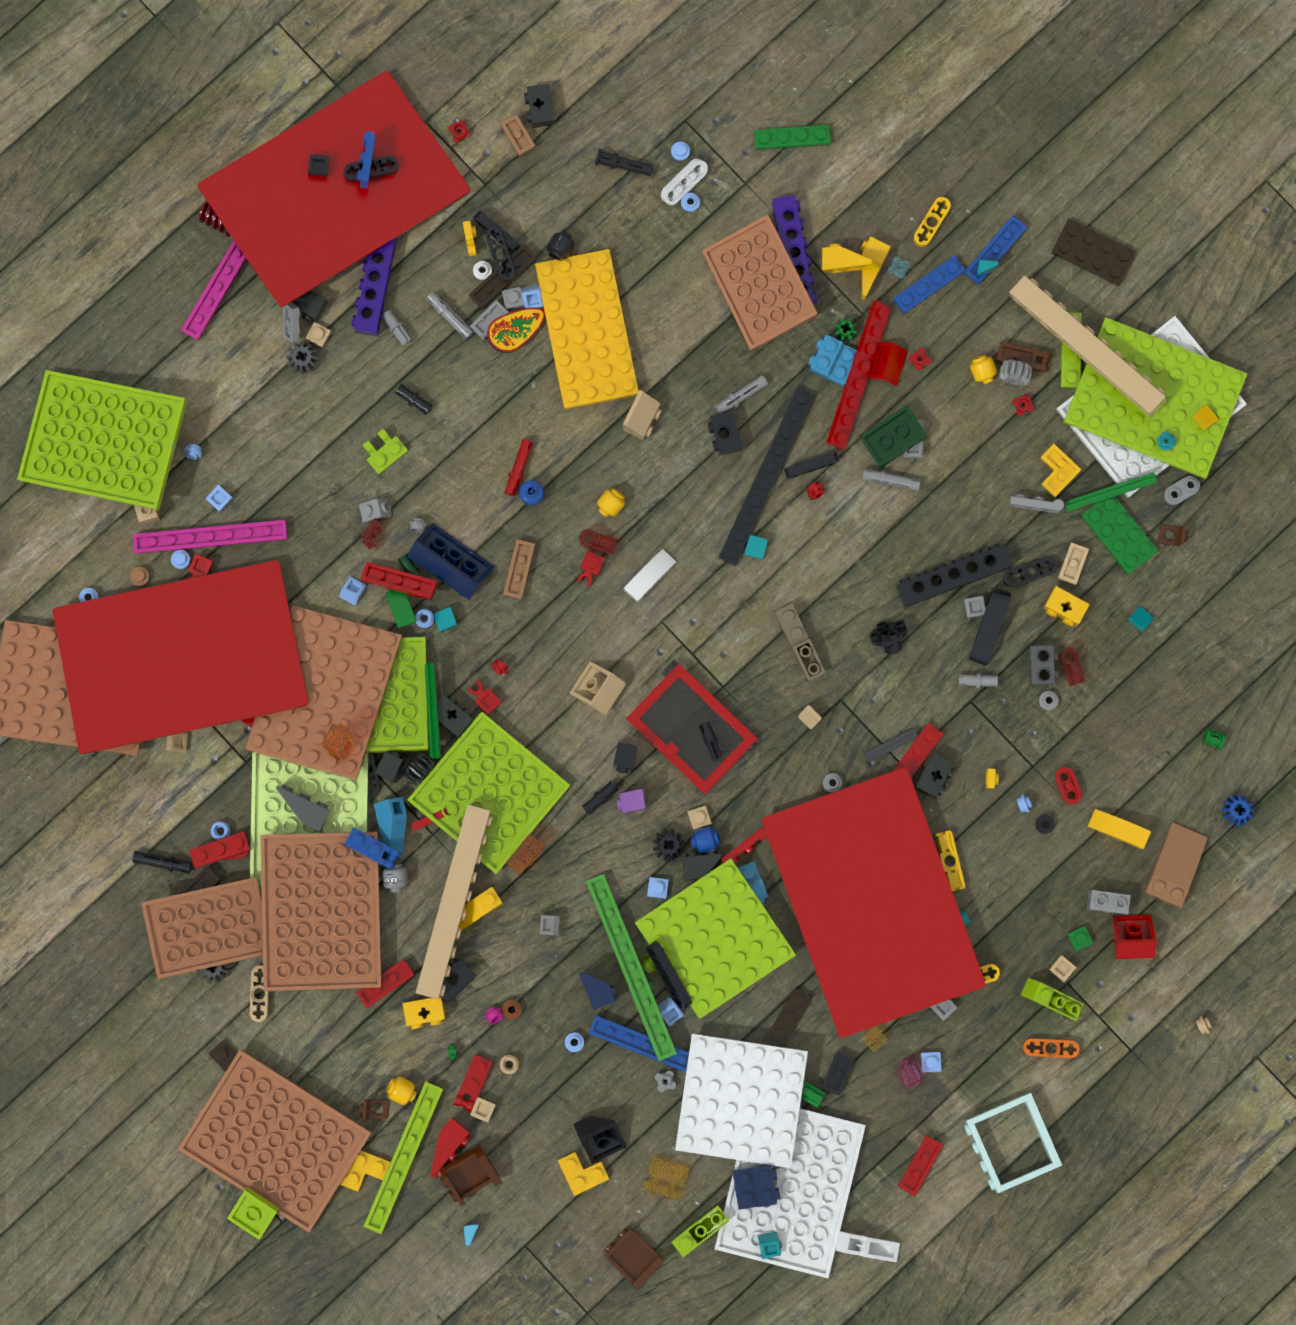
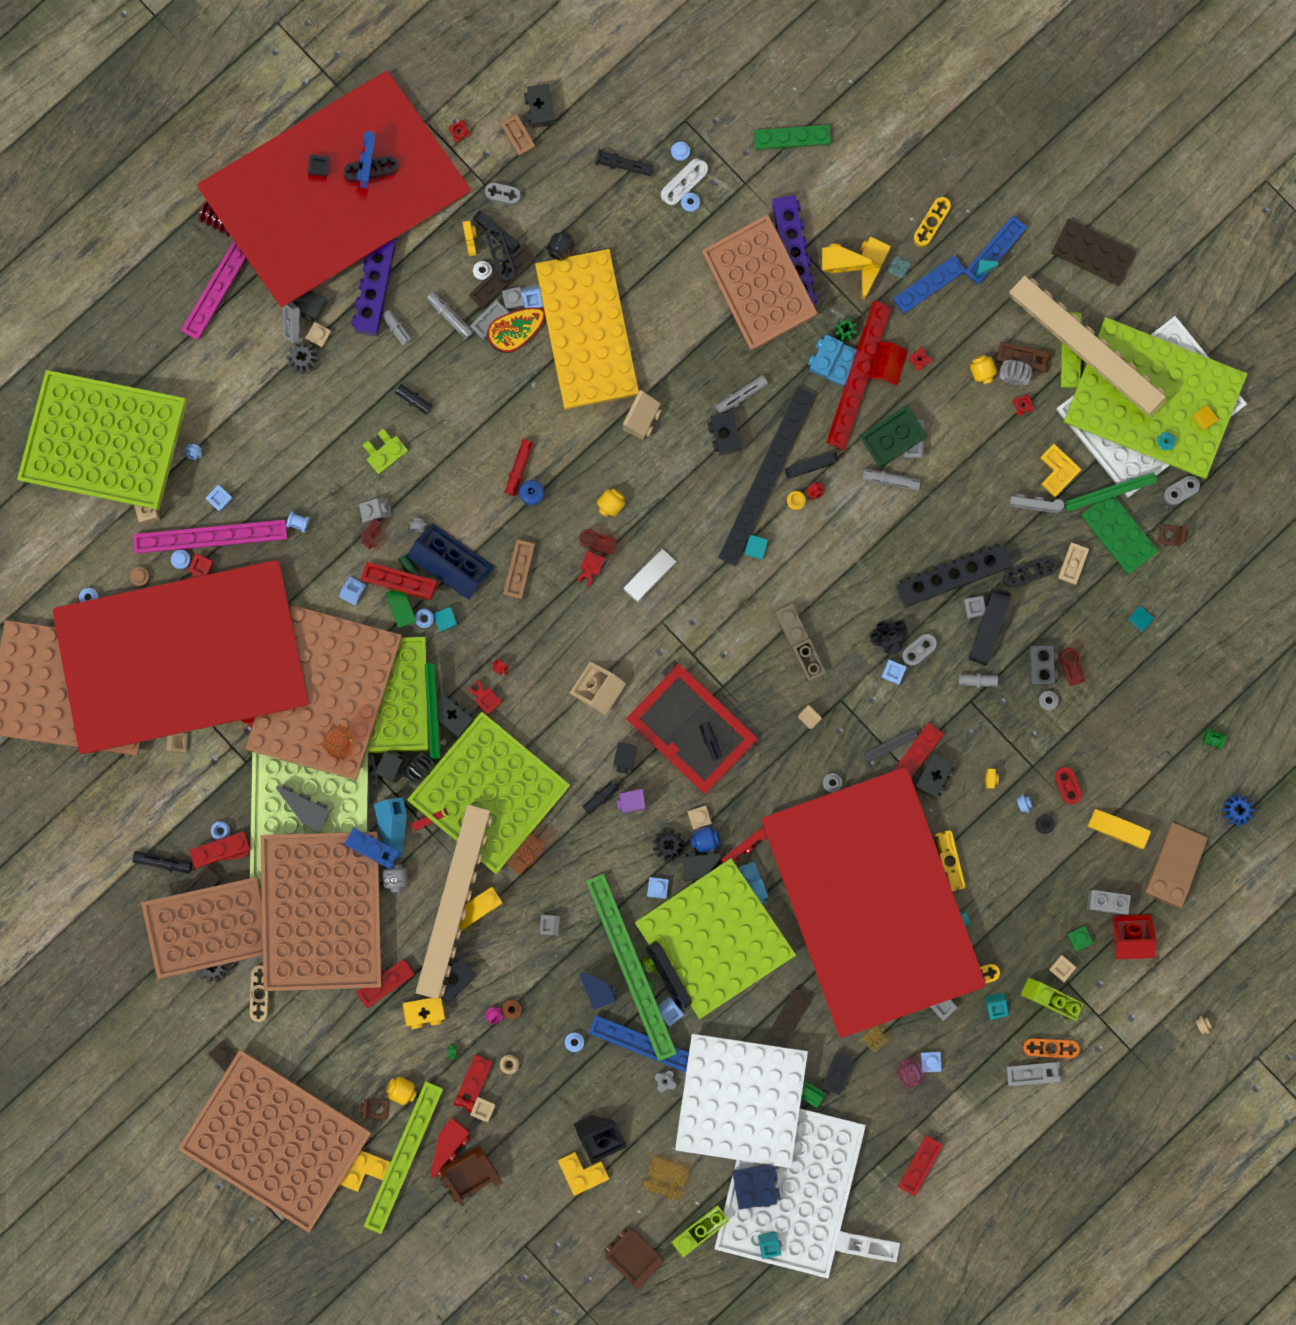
lime plate [227,1187,280,1240] -> none
medium azure slope [464,1223,479,1246] -> none
light aqua window [964,1092,1062,1193] -> none
yellow brick [1043,586,1090,627] -> none
none -> light blue bush [286,511,310,533]
none -> light grey beam [485,183,521,206]
none -> yellow plate [787,491,806,510]
none -> light blue plate [881,660,906,685]
none -> light grey plate [902,634,937,666]
none -> teal slope [985,993,1009,1020]
none -> light grey plate [1006,1062,1062,1086]

